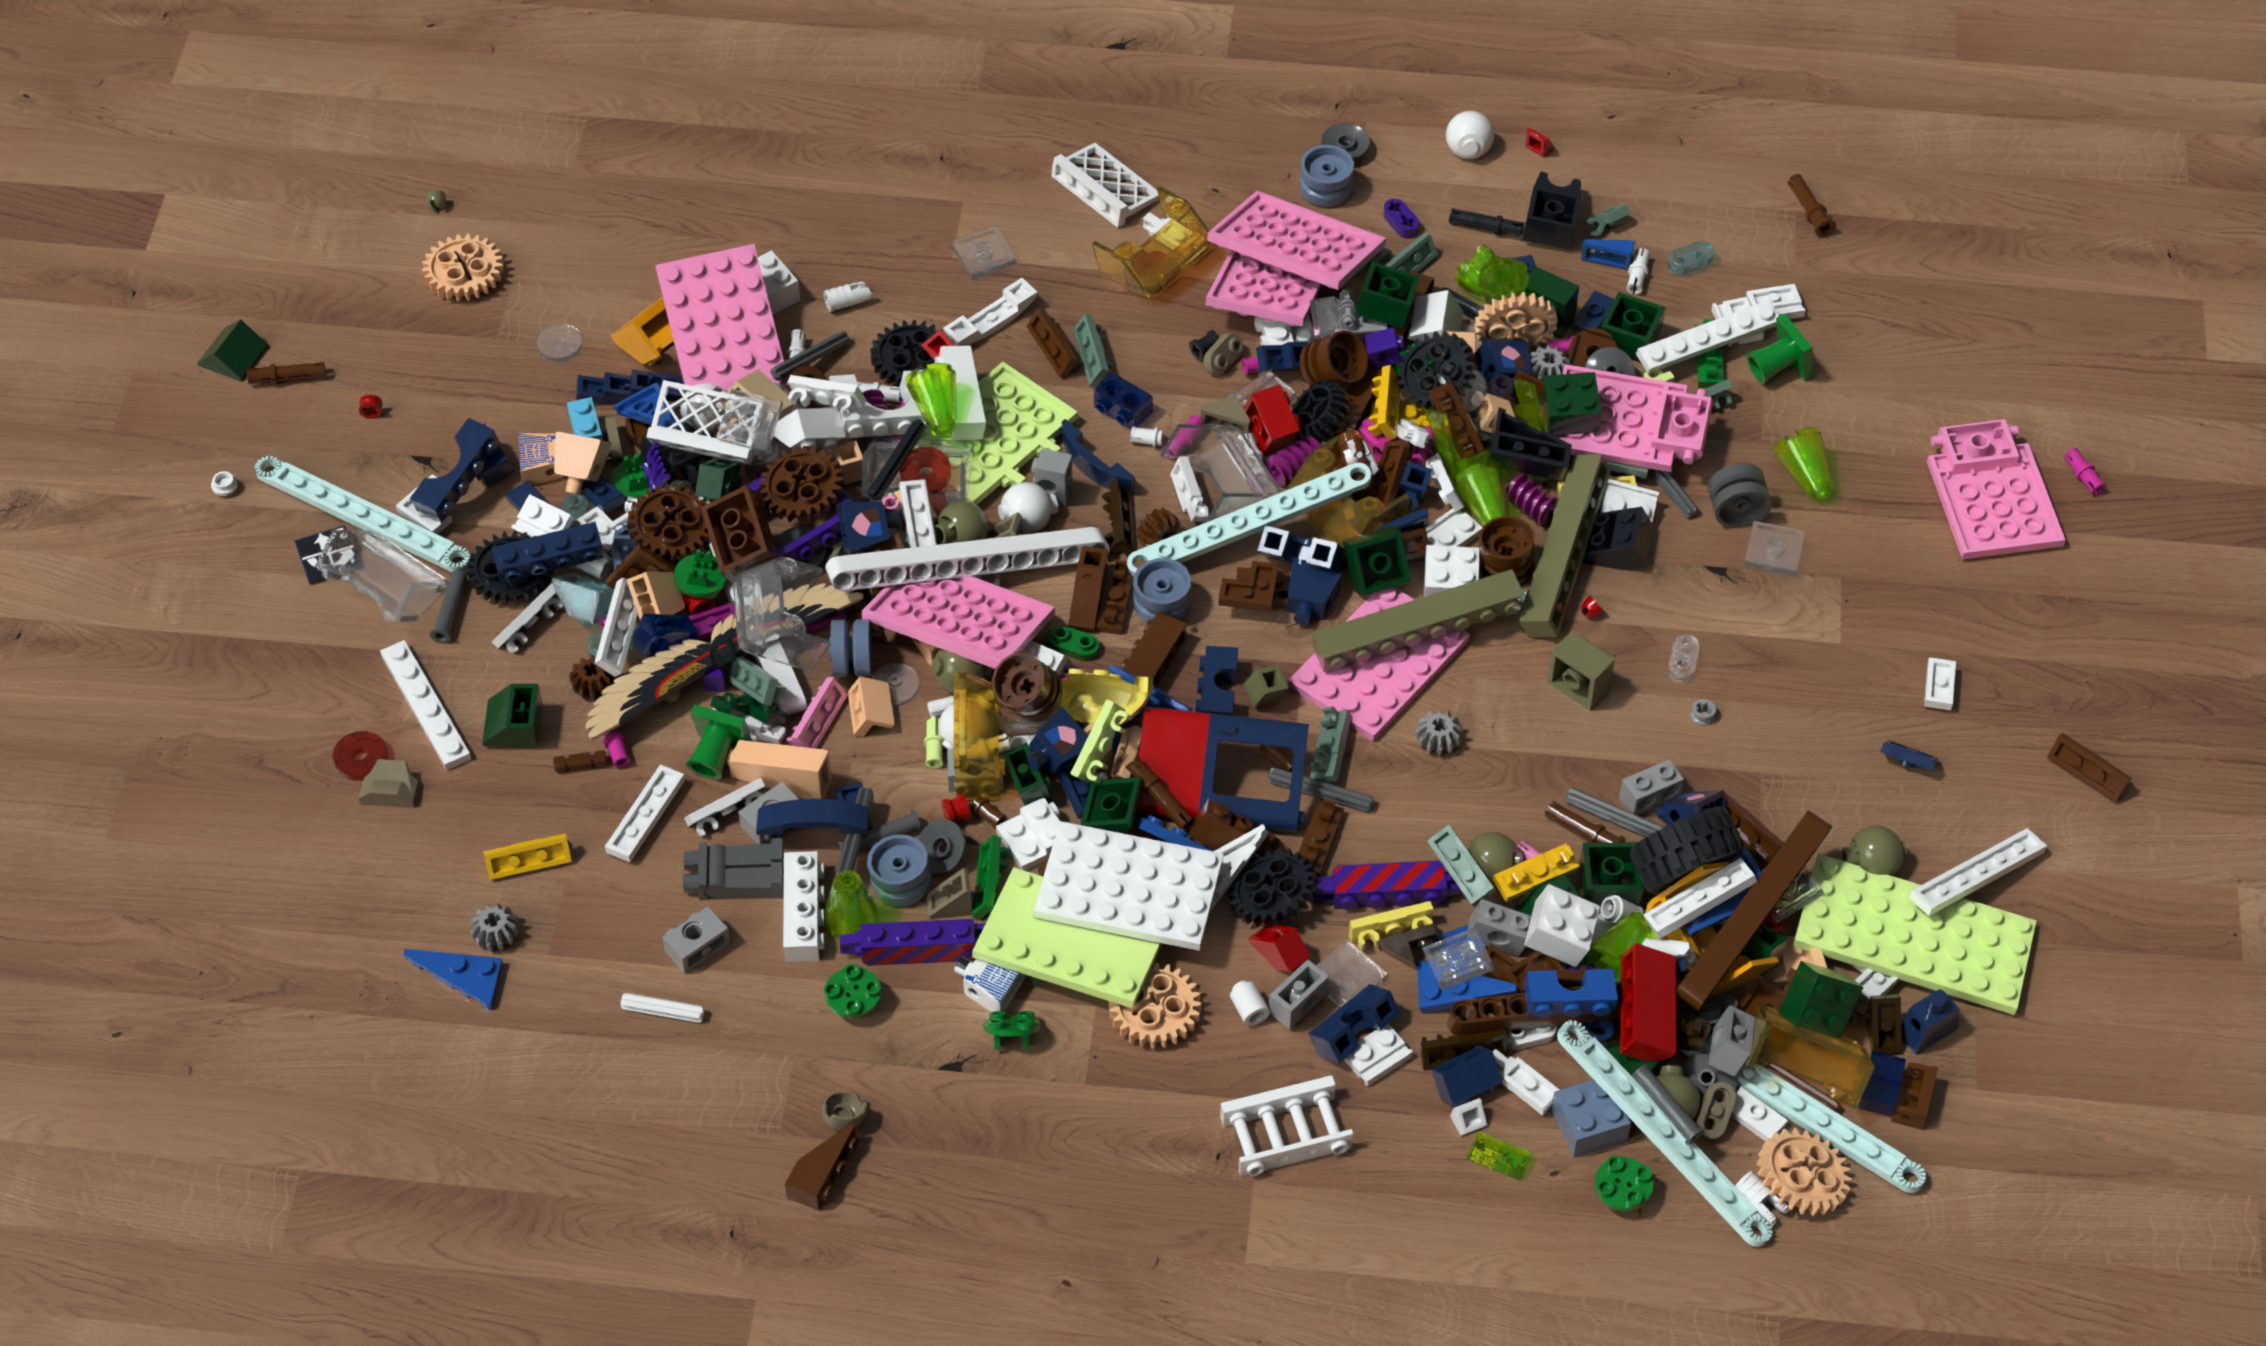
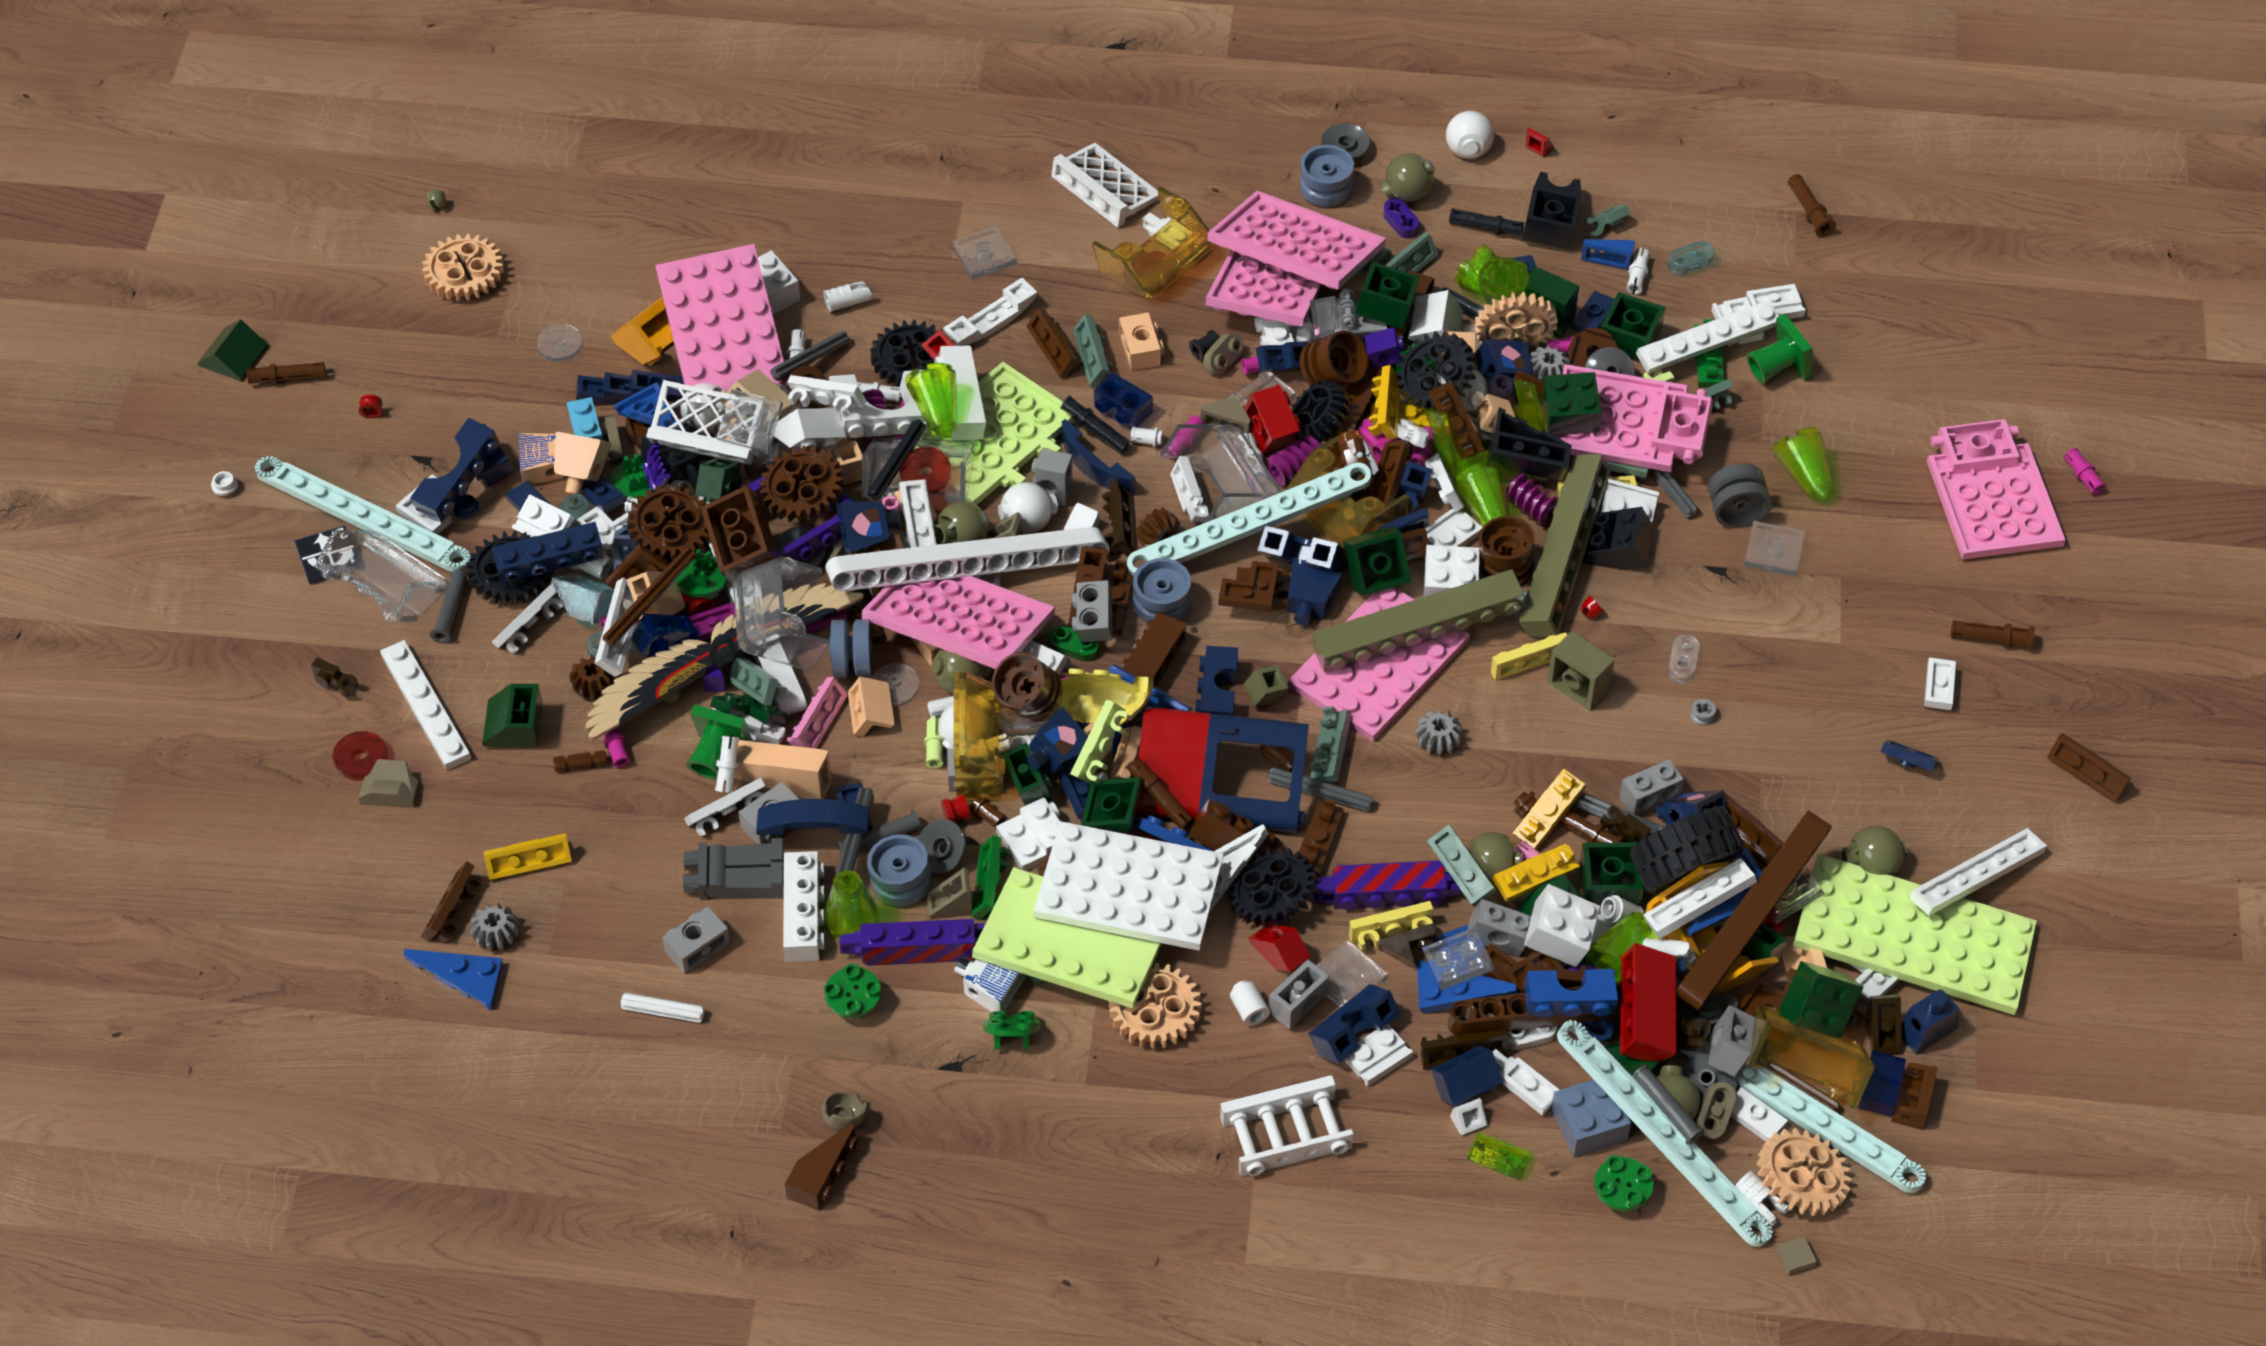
white plate [605,764,685,862] -> none
none -> dark brown plate [311,657,358,697]
none -> reddish brown plate [420,861,483,943]
none -> dark blue plate [453,494,479,519]
none -> reddish brown axle [602,547,697,647]
none -> white pin [715,736,740,793]
none -> black pin [1060,396,1131,454]
none -> white slope [1064,503,1099,530]
none -> light grey brick [1072,580,1113,642]
none -> light nougat brick [1119,312,1164,371]
none -> olive brick [1381,153,1435,202]
none -> light yellow plate [1491,632,1567,681]
none -> yellow plate [1513,769,1587,850]
none -> reddish brown plate [1514,791,1538,817]
none -> dark brown plate [1599,805,1652,842]
none -> dark tan tile [1776,1236,1817,1275]
none -> reddish brown pin [1950,620,2035,650]

